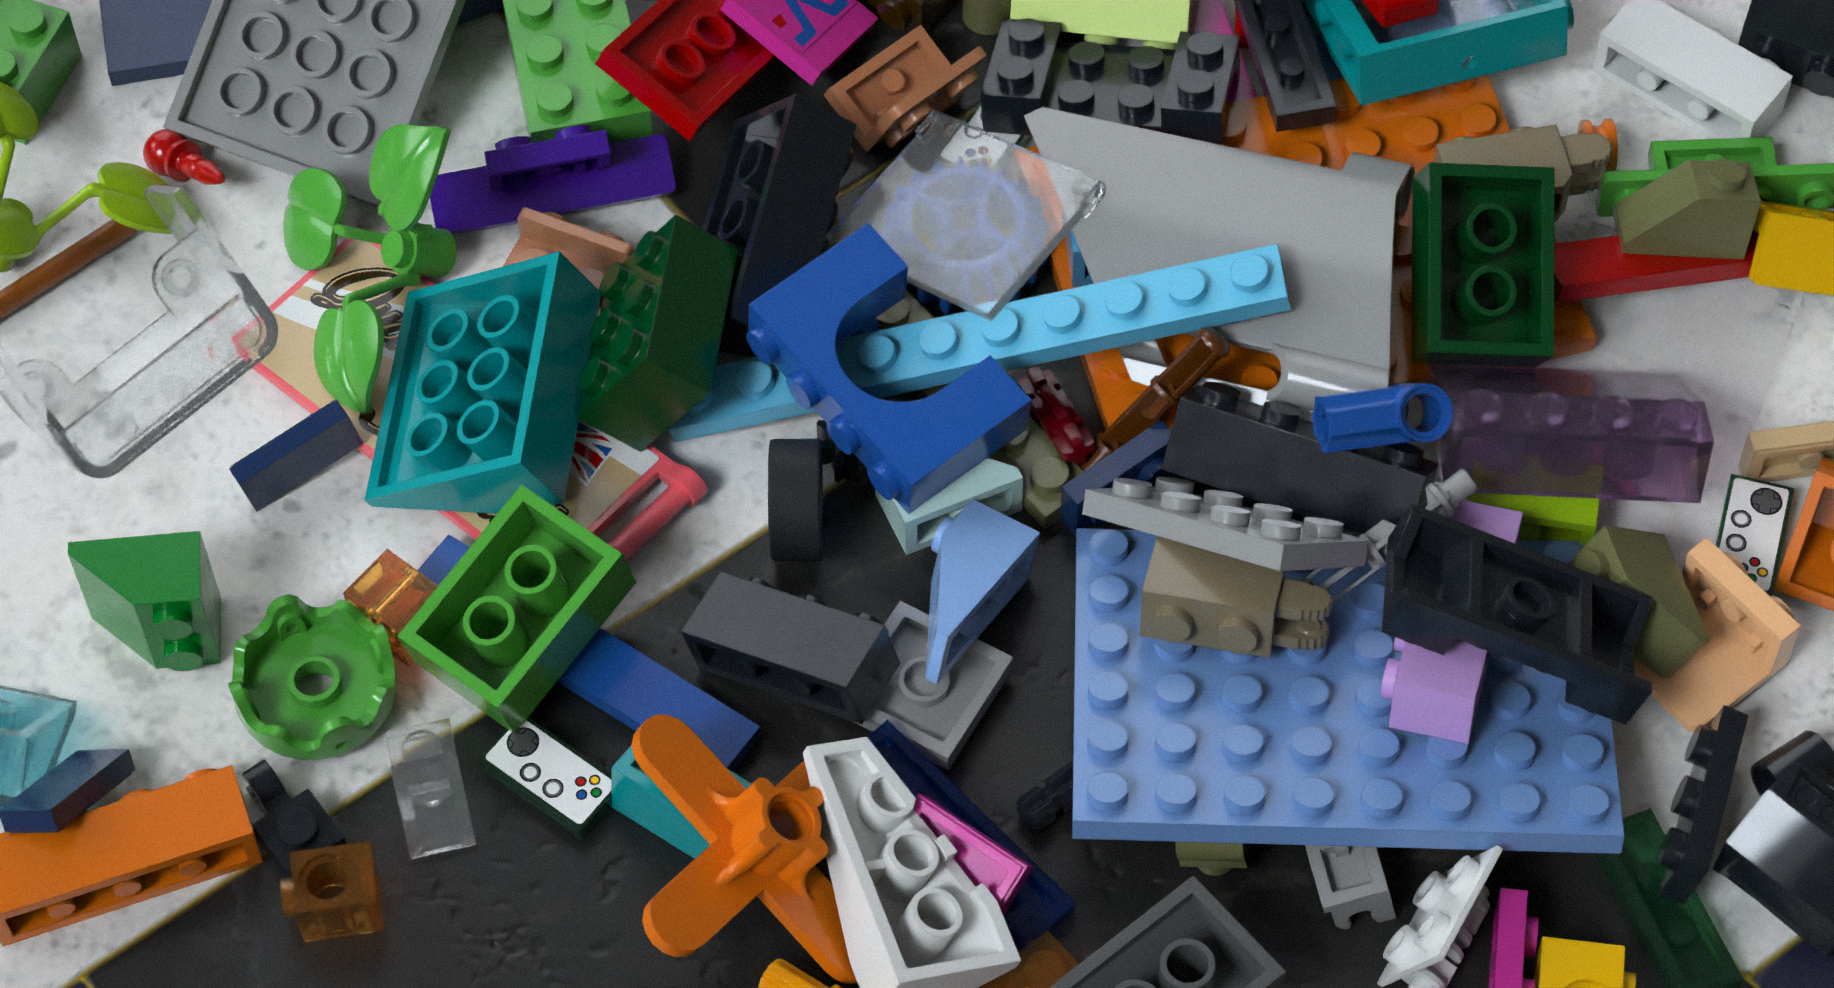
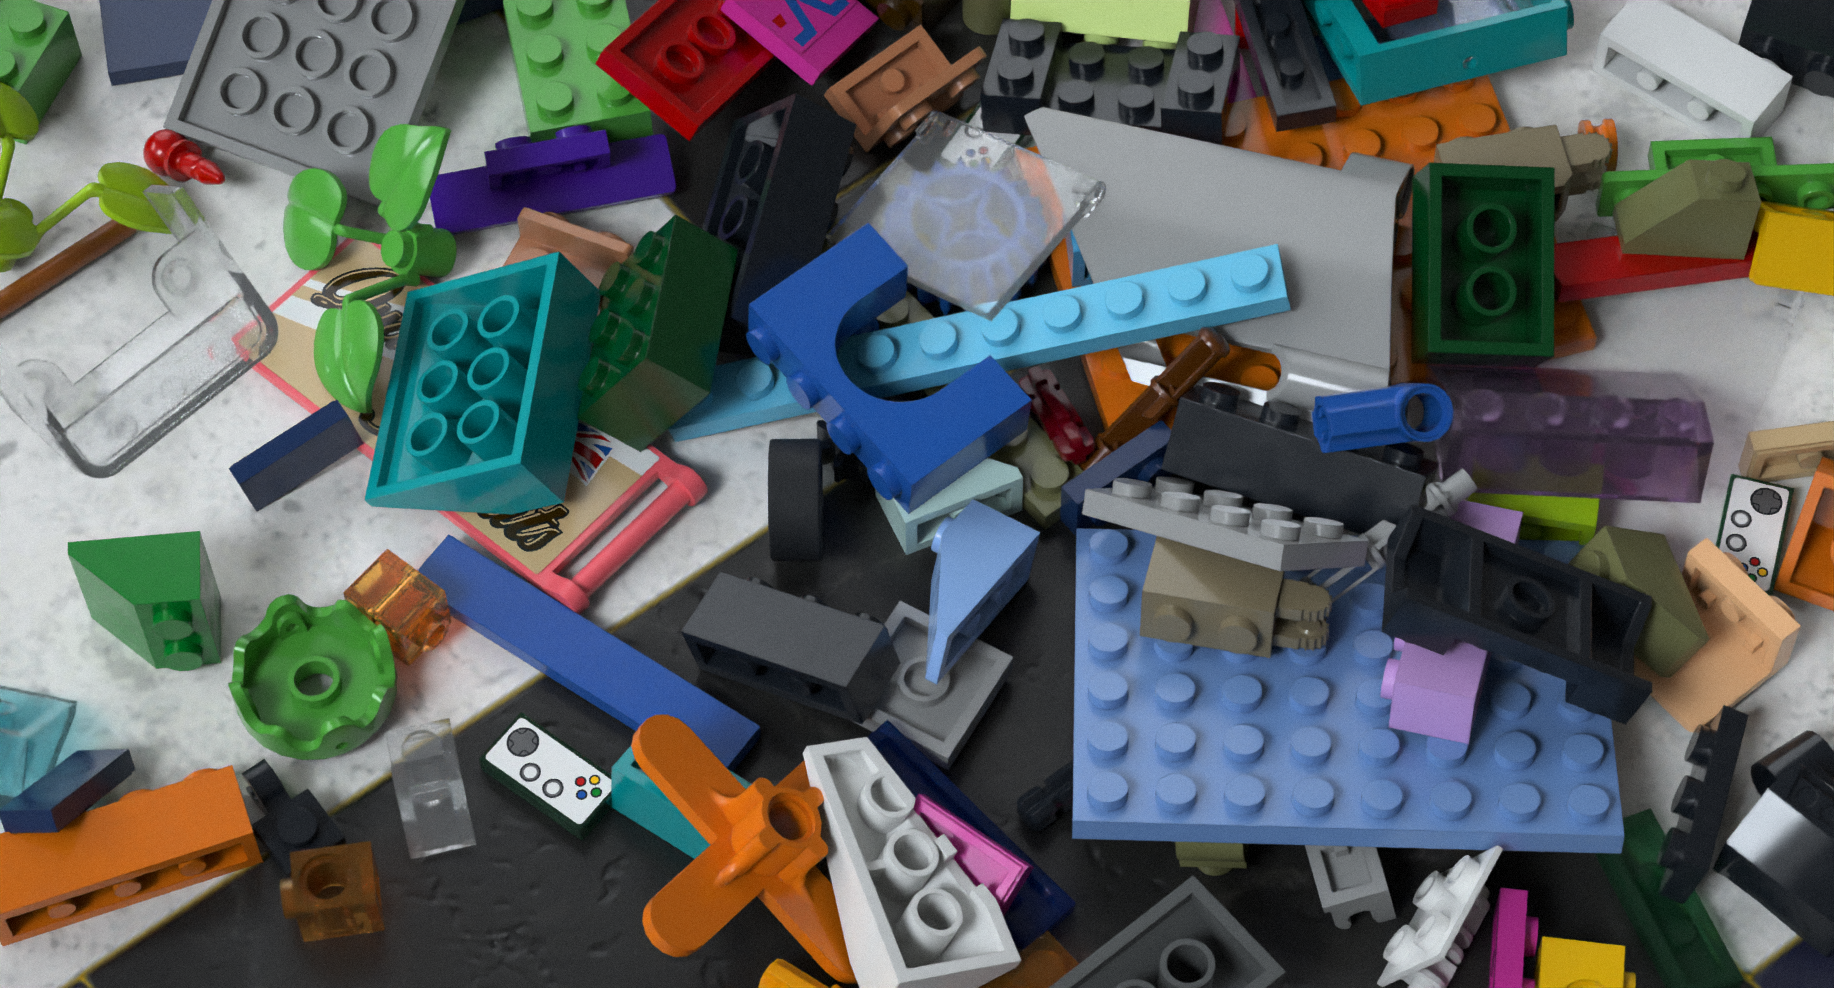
bright green brick [397,484,636,734] -> none

